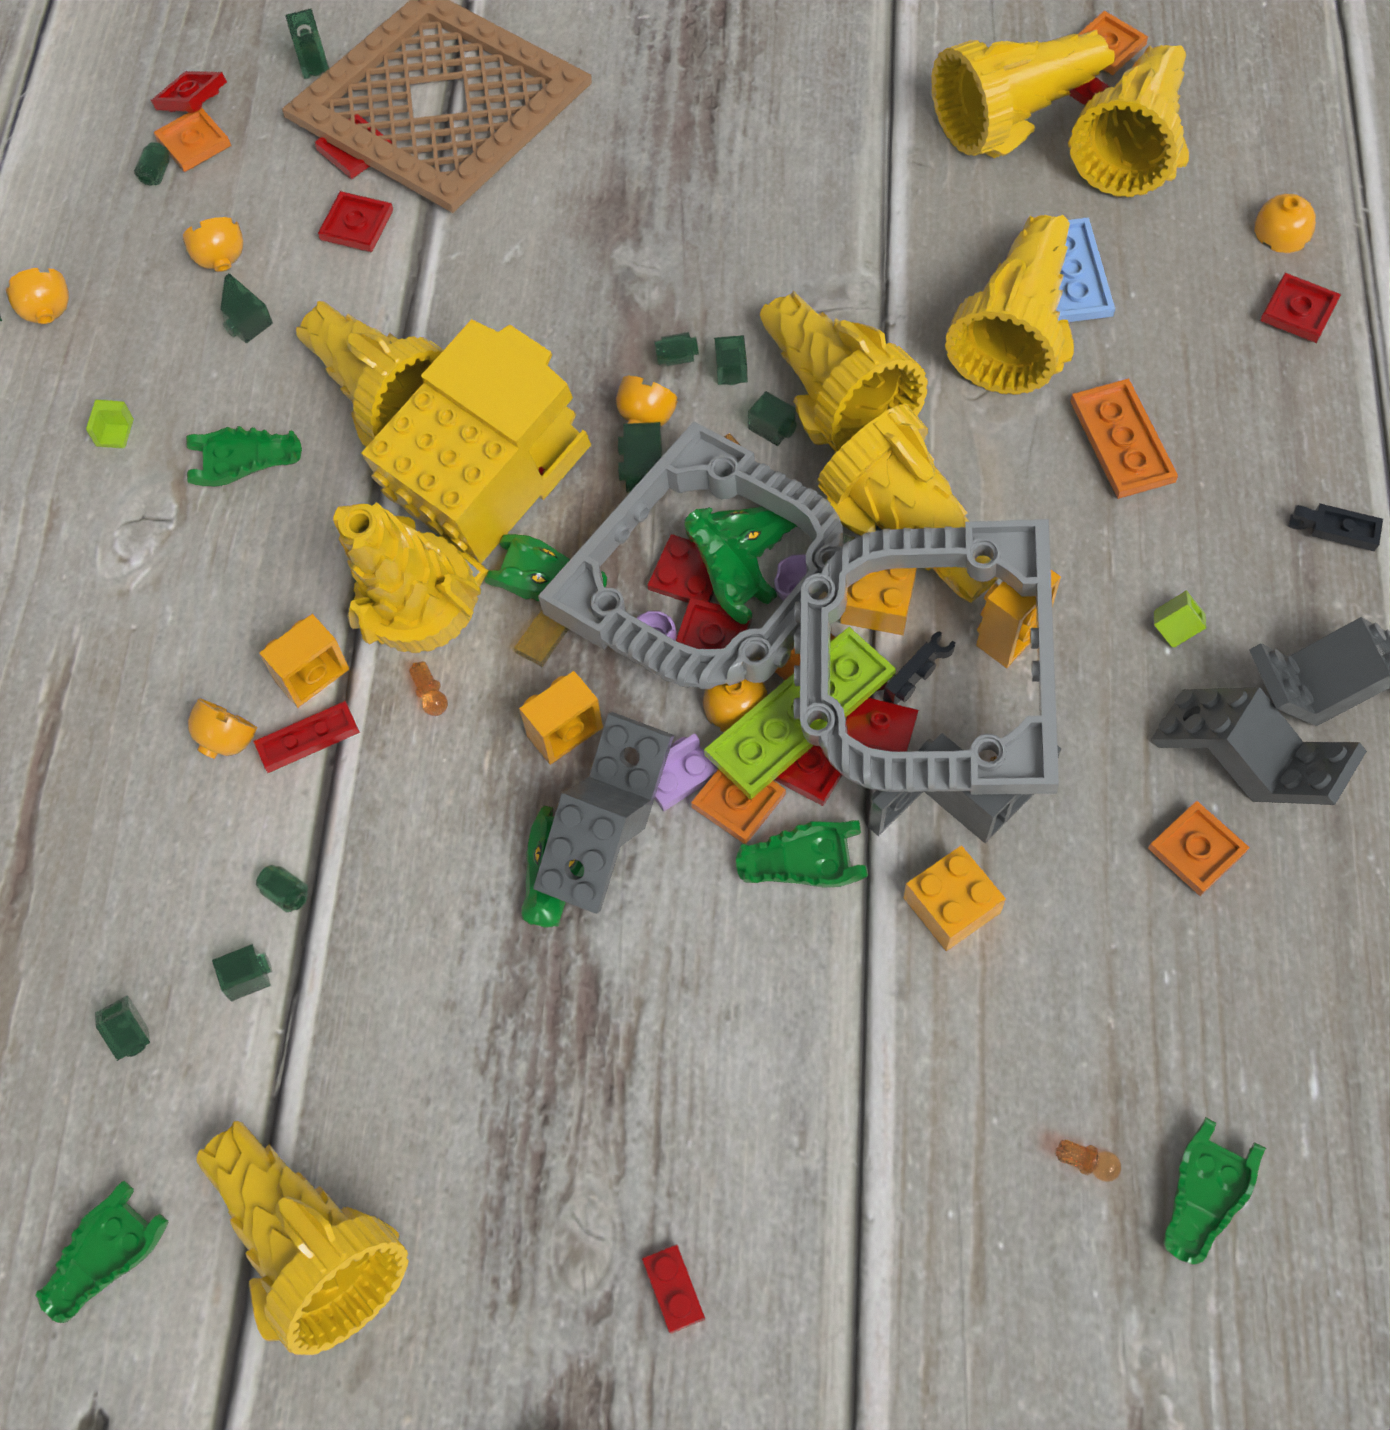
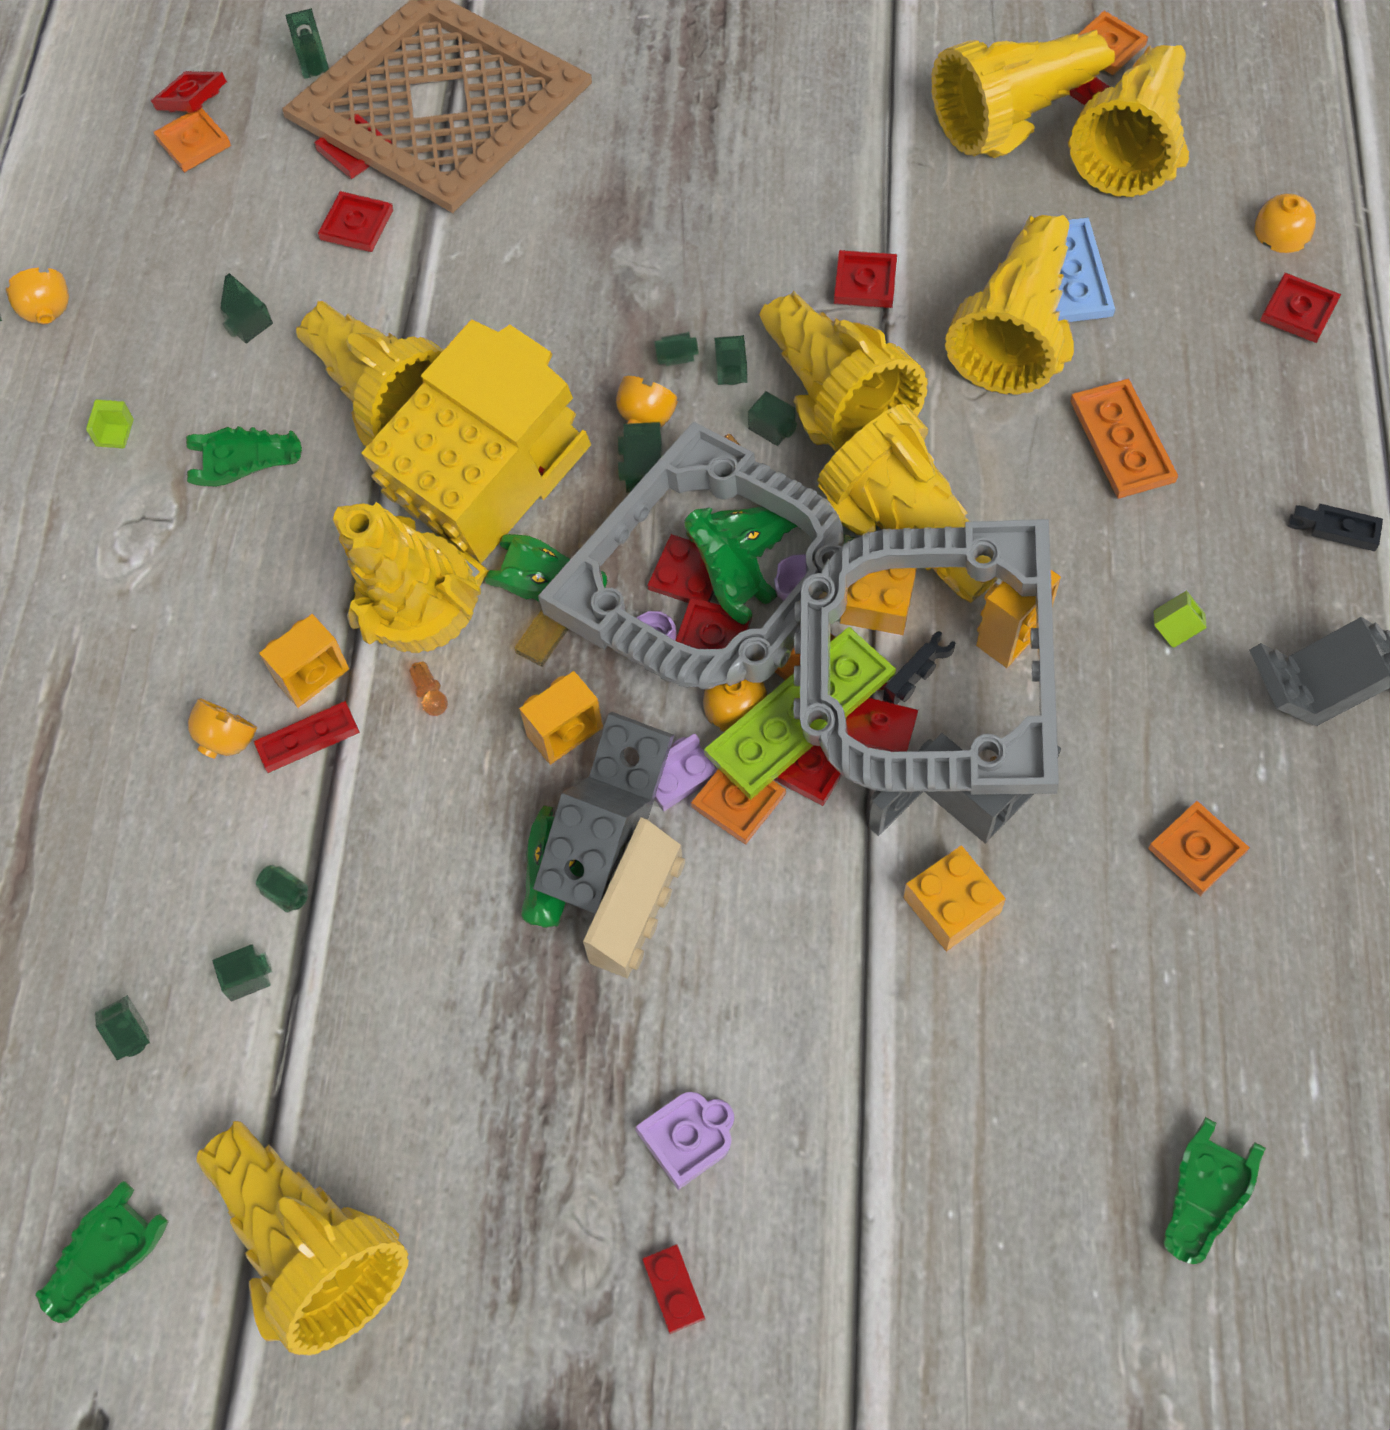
clear green brick [134,142,170,186] -> none
light orange cylinder [183,217,243,272] -> none
green animal [736,820,868,888] -> none
clear orange axle [1055,1140,1121,1182] -> none
dark grey bracket [1151,687,1367,805] -> none
none -> tan slope [583,817,685,979]
none -> lavender plate [635,1092,734,1190]
none -> red plate [834,250,897,308]

